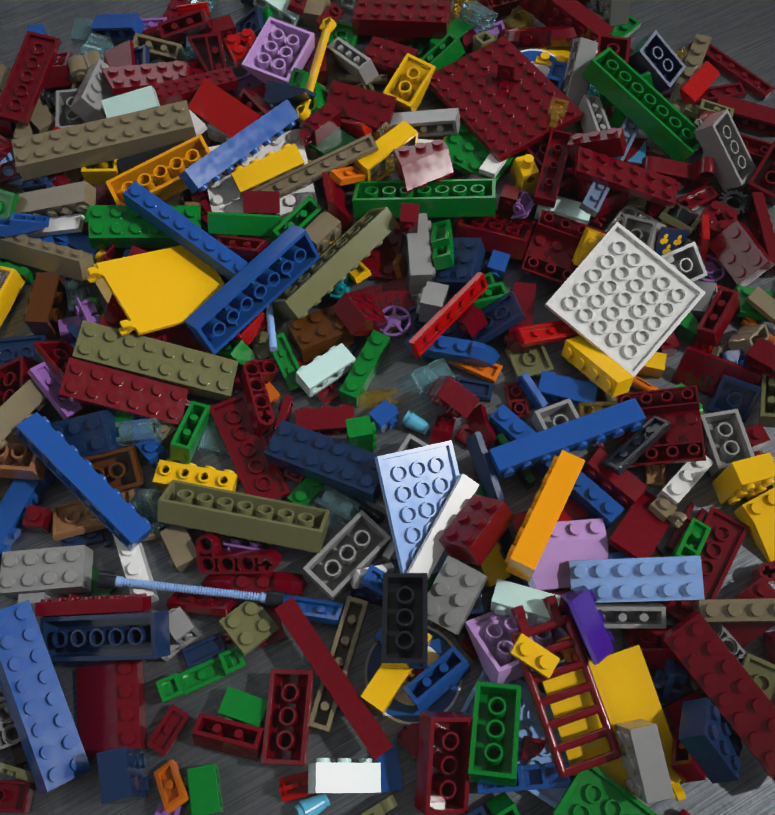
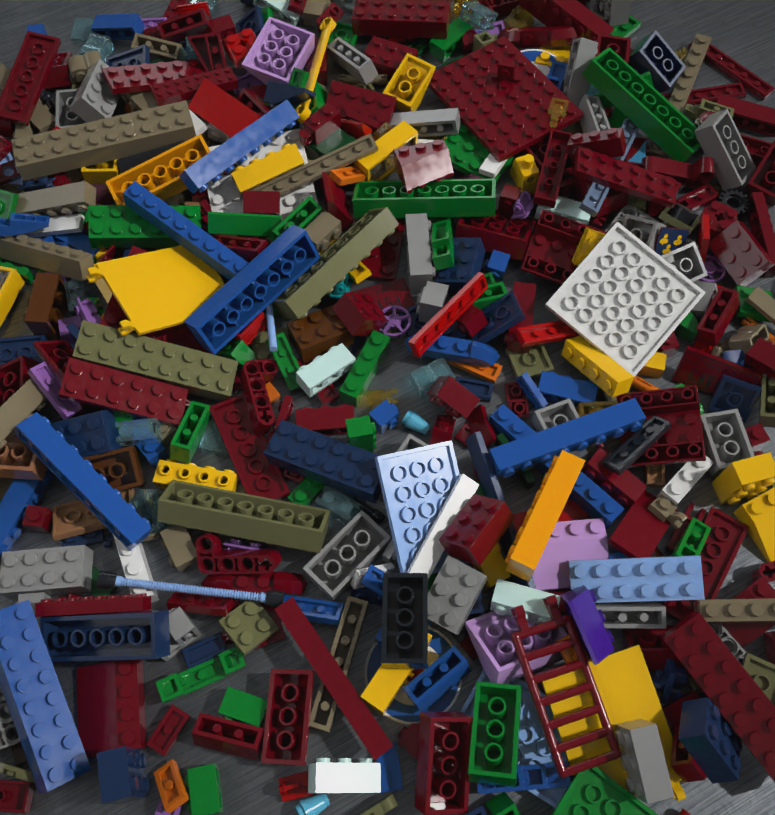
light aqua brick [101,86,160,118] -> none
tile [104,40,135,67] -> none
dark orange tile [392,253,407,279] -> none
dark red brick [399,203,419,233] -> none
green brick [421,32,466,72] -> none
yellow plate [509,633,560,679] -> none
dark red tile [519,735,546,760] -> none
red slope [679,61,720,105] -> none

